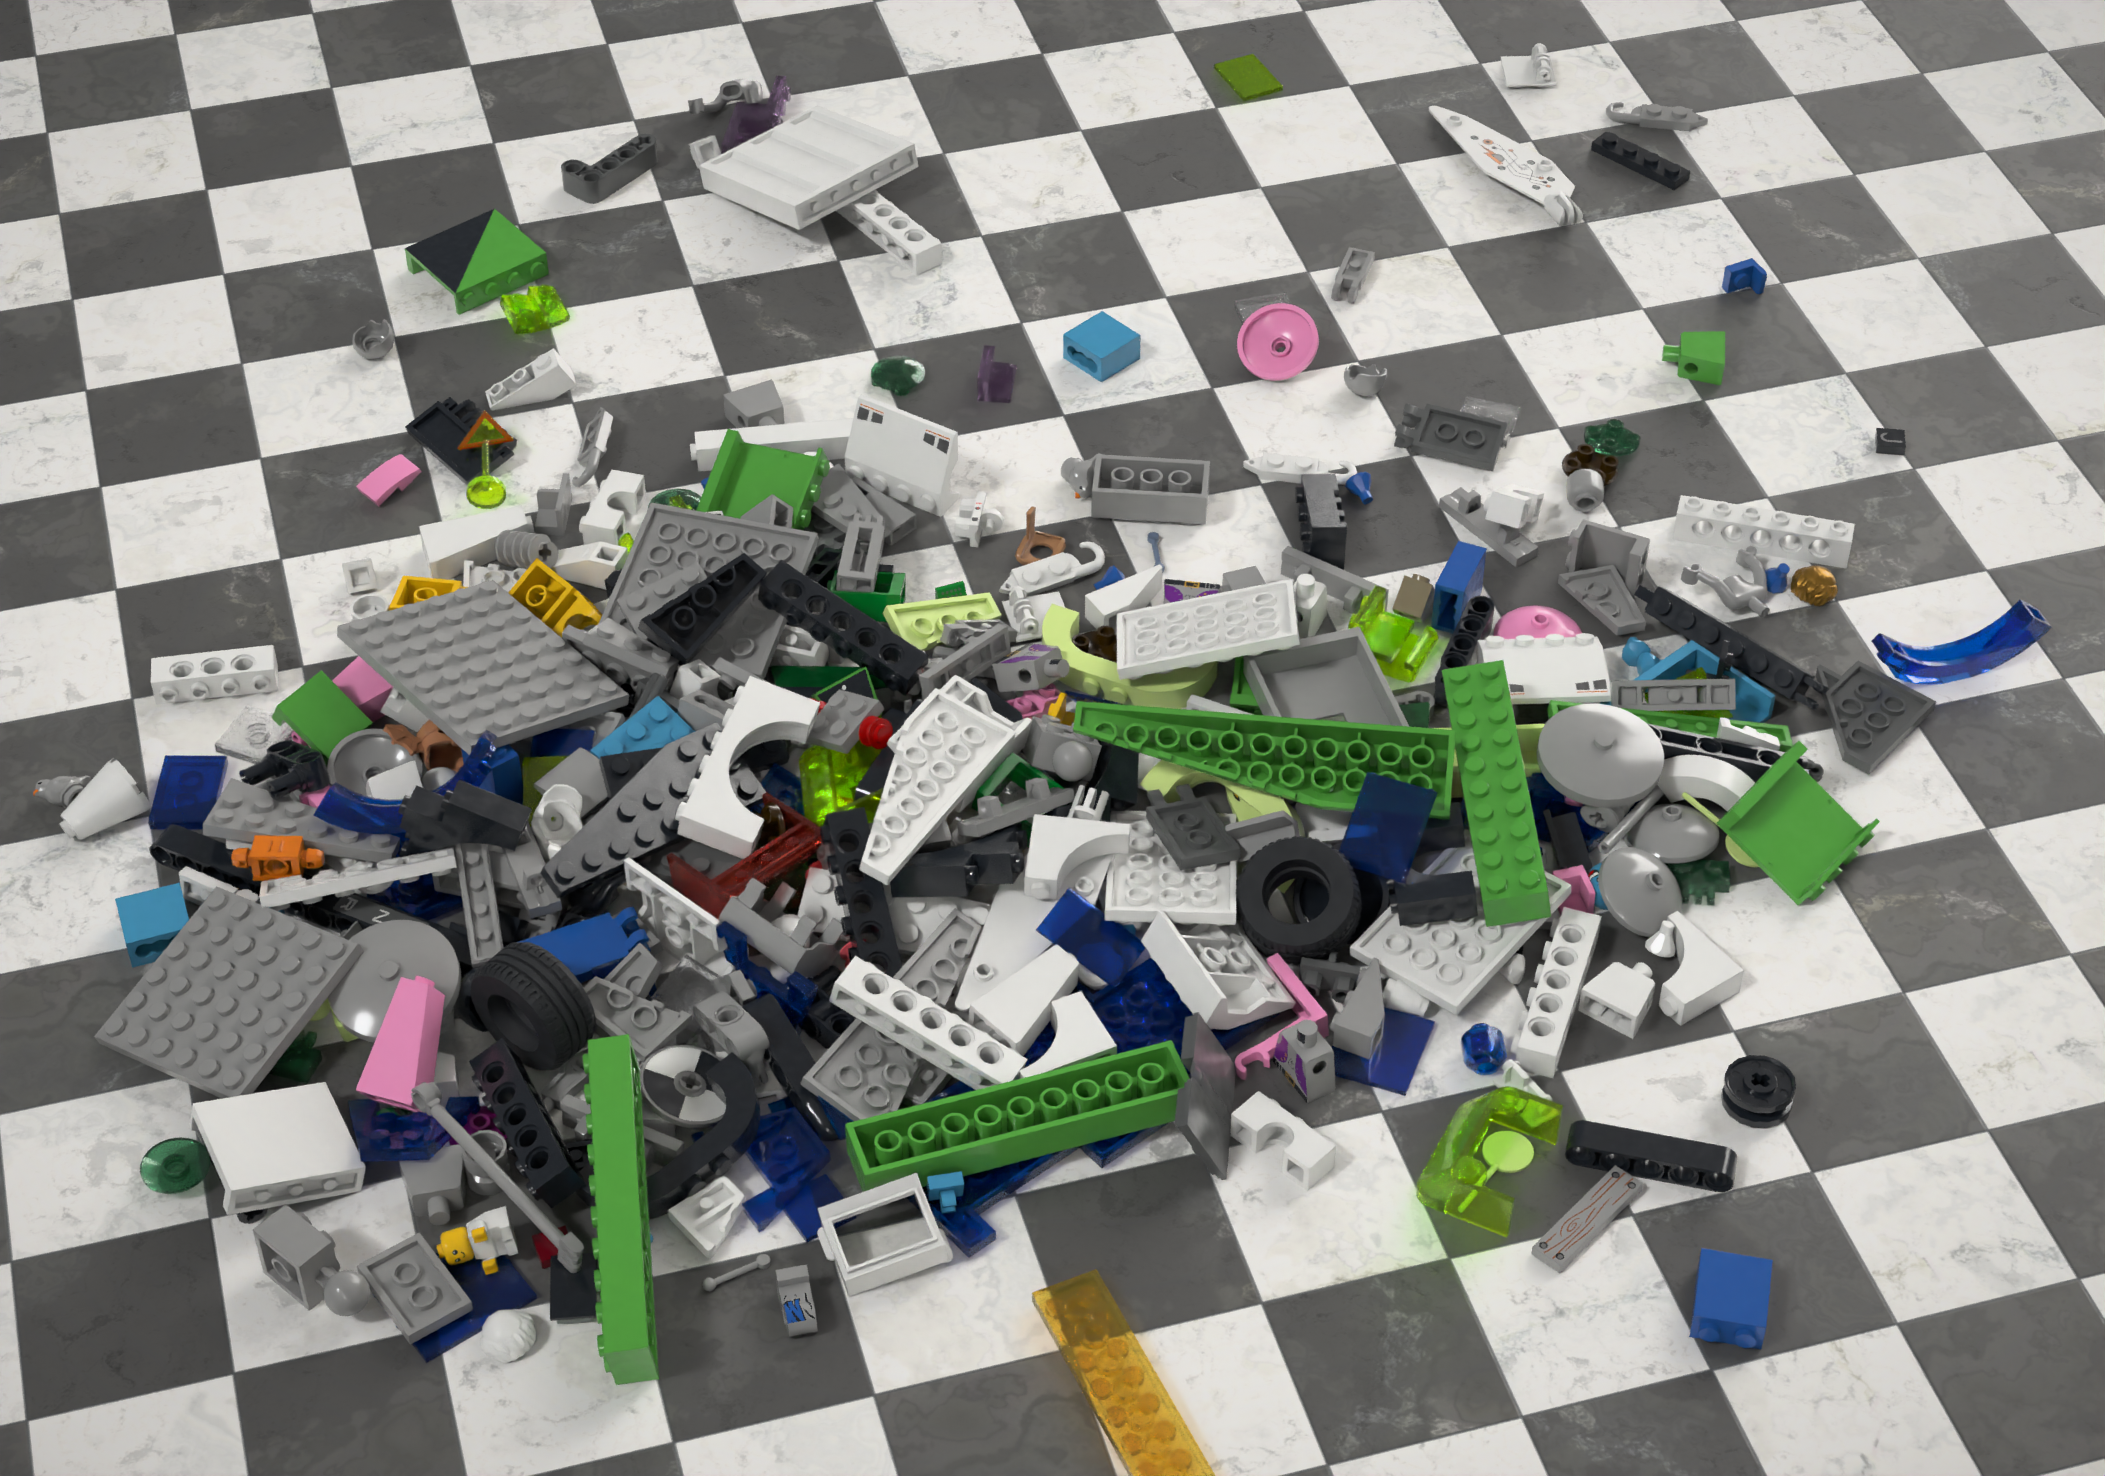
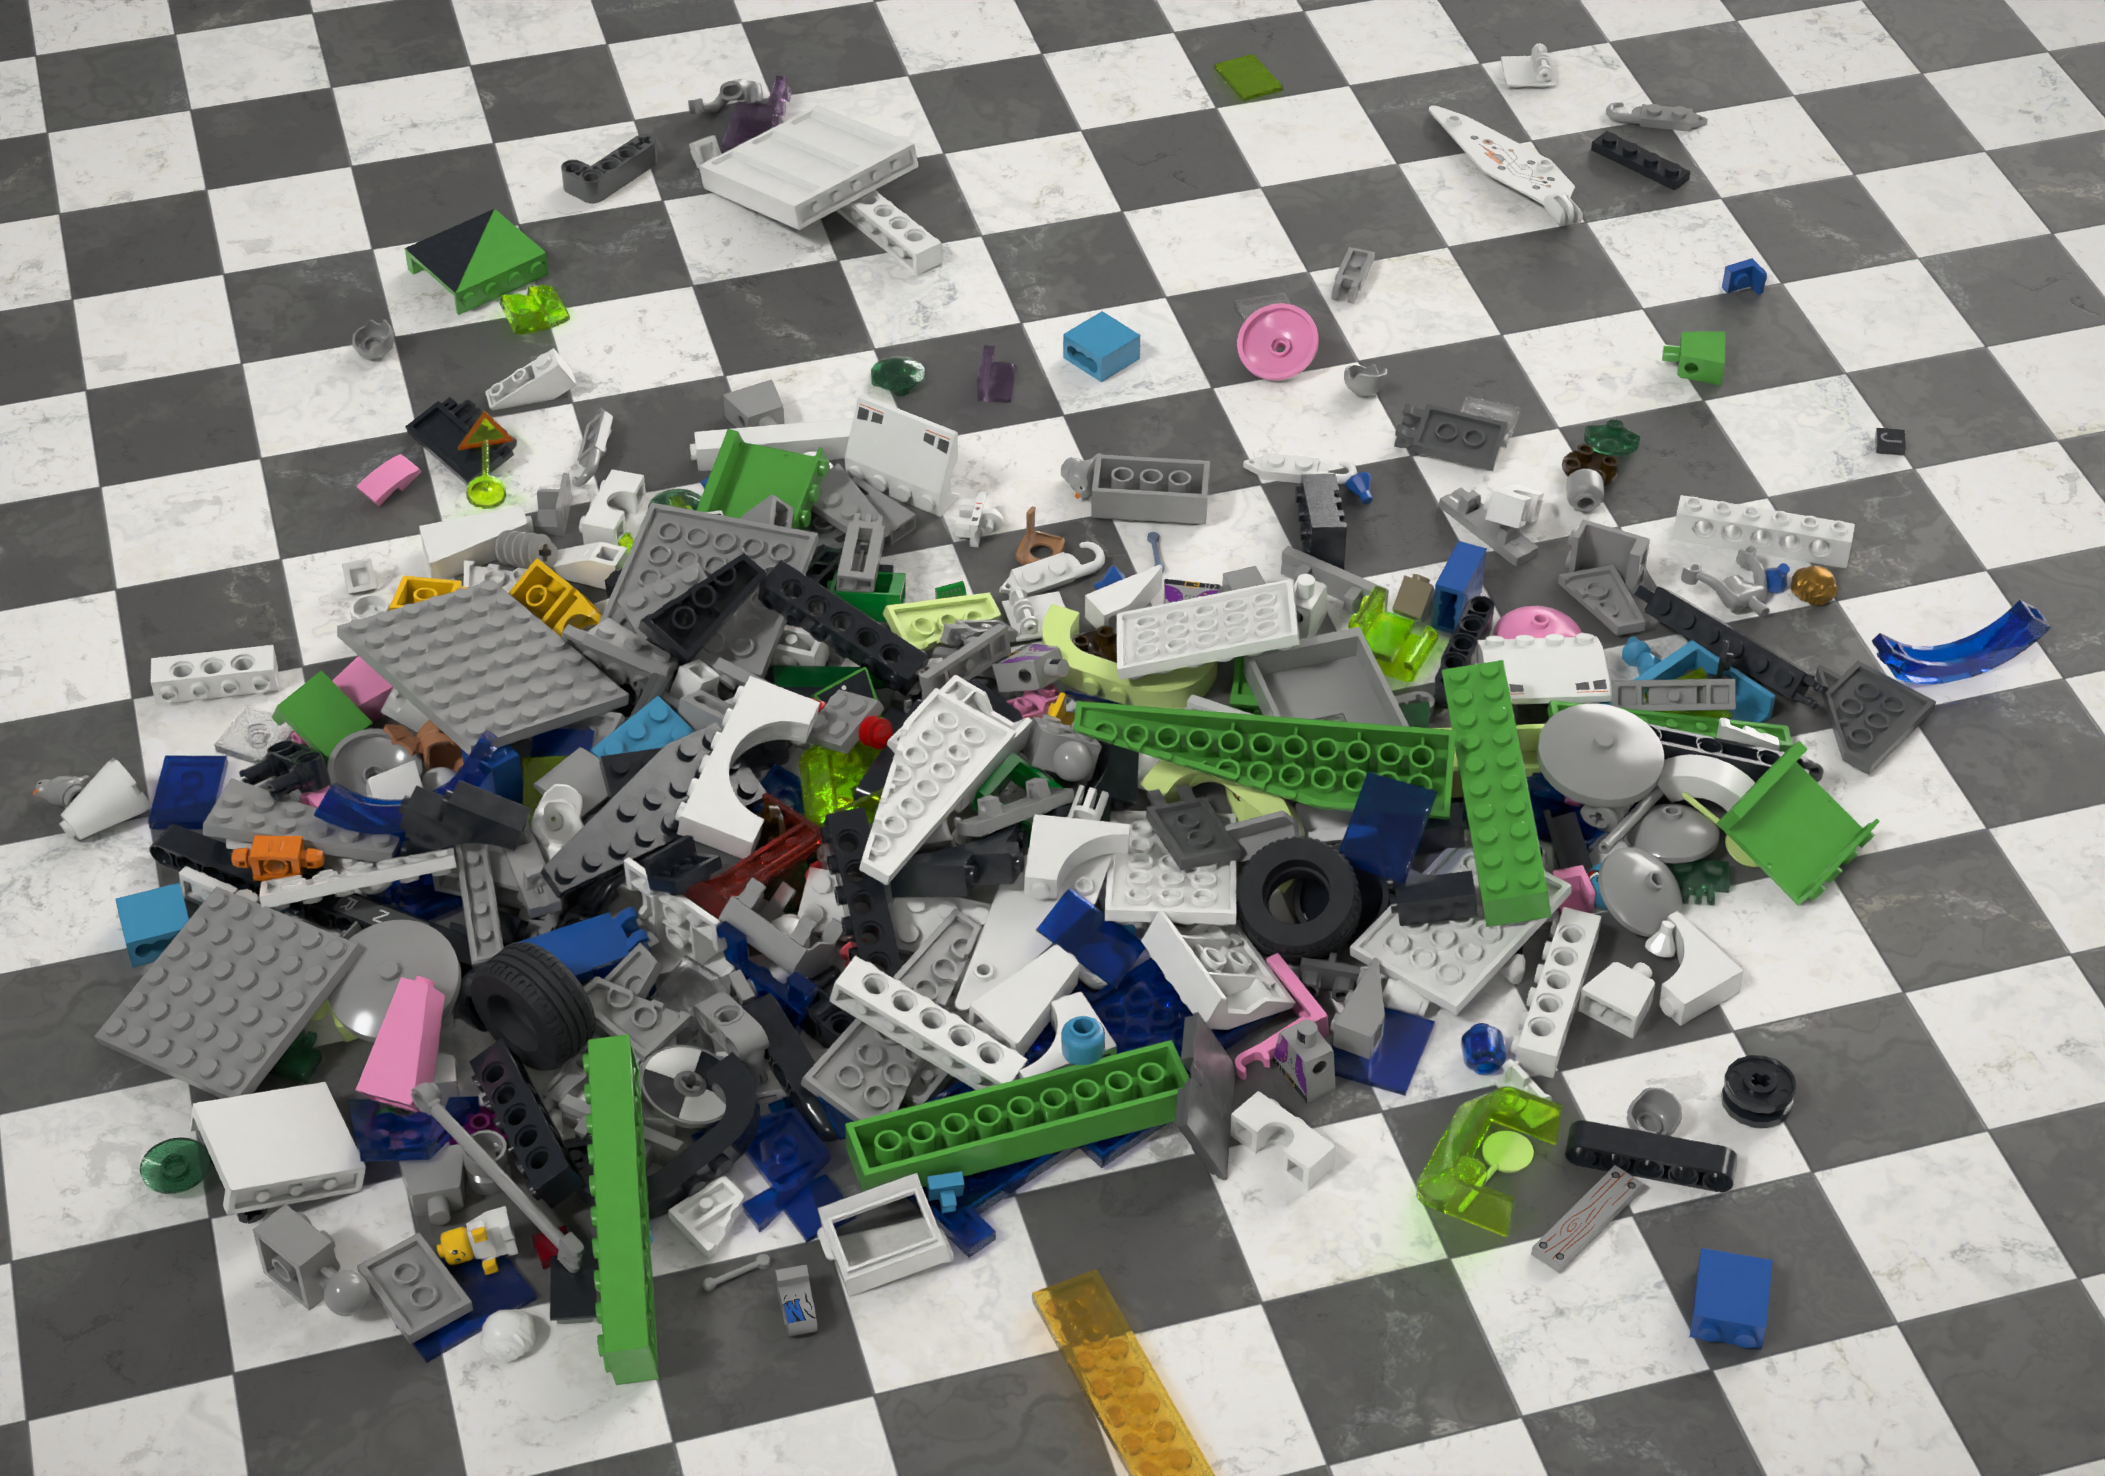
none -> black bracket [643,835,723,896]
none -> dark azure head [1061,1016,1105,1065]
none -> light grey hair [1626,1087,1682,1136]

